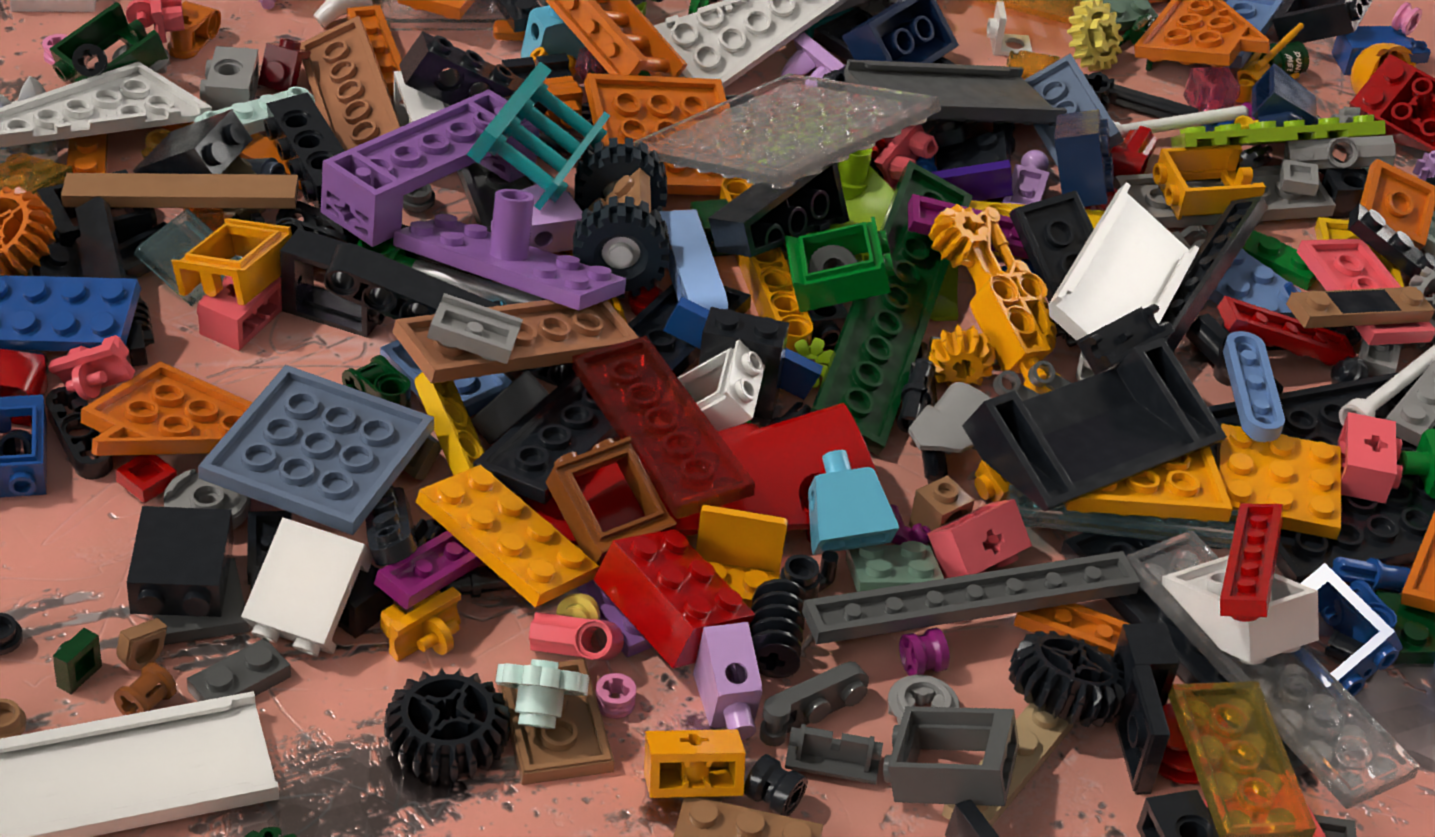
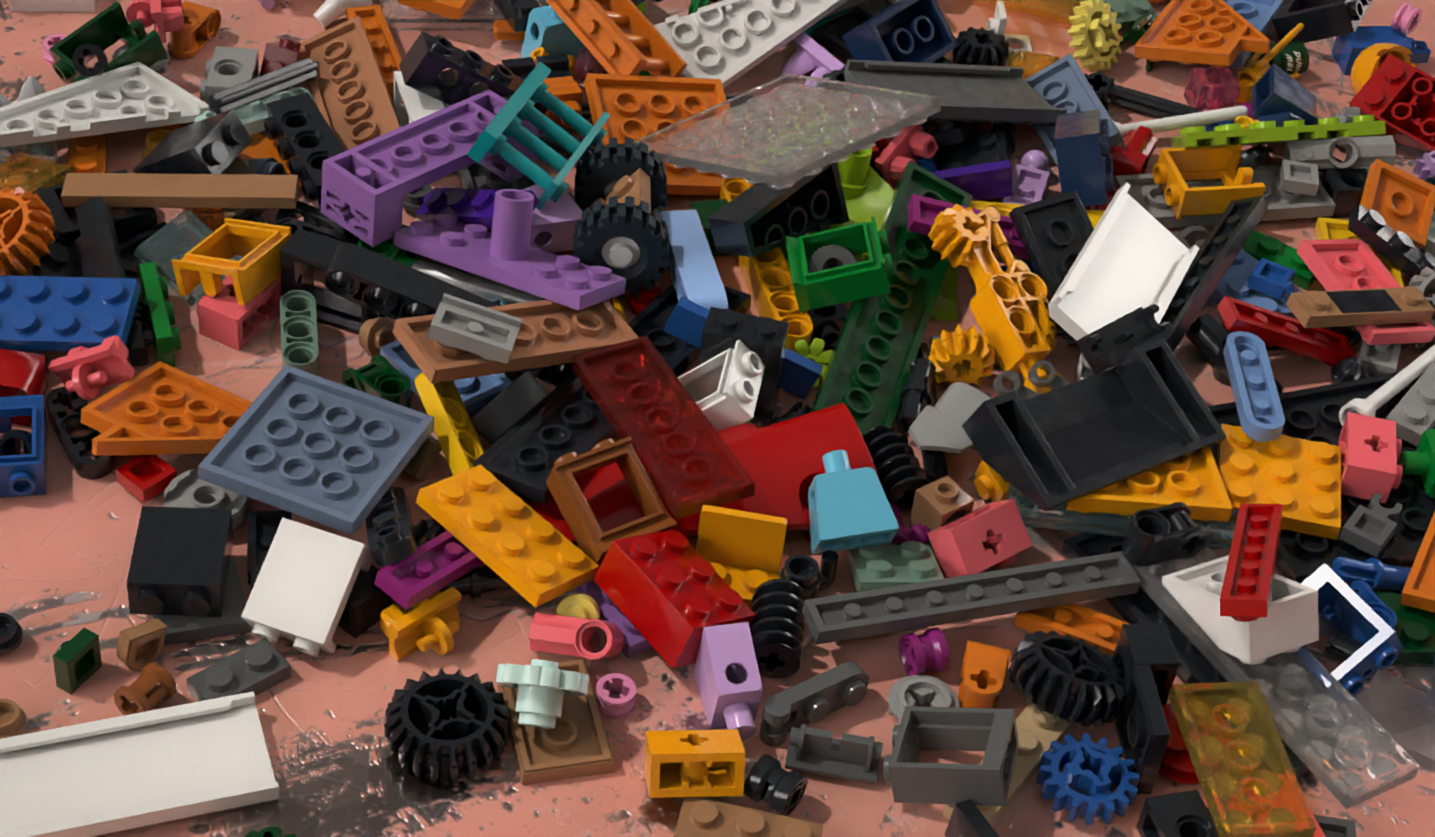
none -> green plate [139,262,181,367]
none -> axle [208,58,319,114]
none -> sand green beam [280,290,319,376]
none -> medium nougat plate [358,317,395,356]
none -> dark purple plate [415,187,540,228]
none -> black piece [862,425,930,512]
none -> black gear [952,27,1009,66]
none -> orange piece [958,640,1011,709]
none -> blue gear [1037,733,1140,825]
none -> black piece [1122,502,1209,567]
none -> blue tile [1246,258,1296,300]
none -> dark grey plate [1339,493,1402,558]

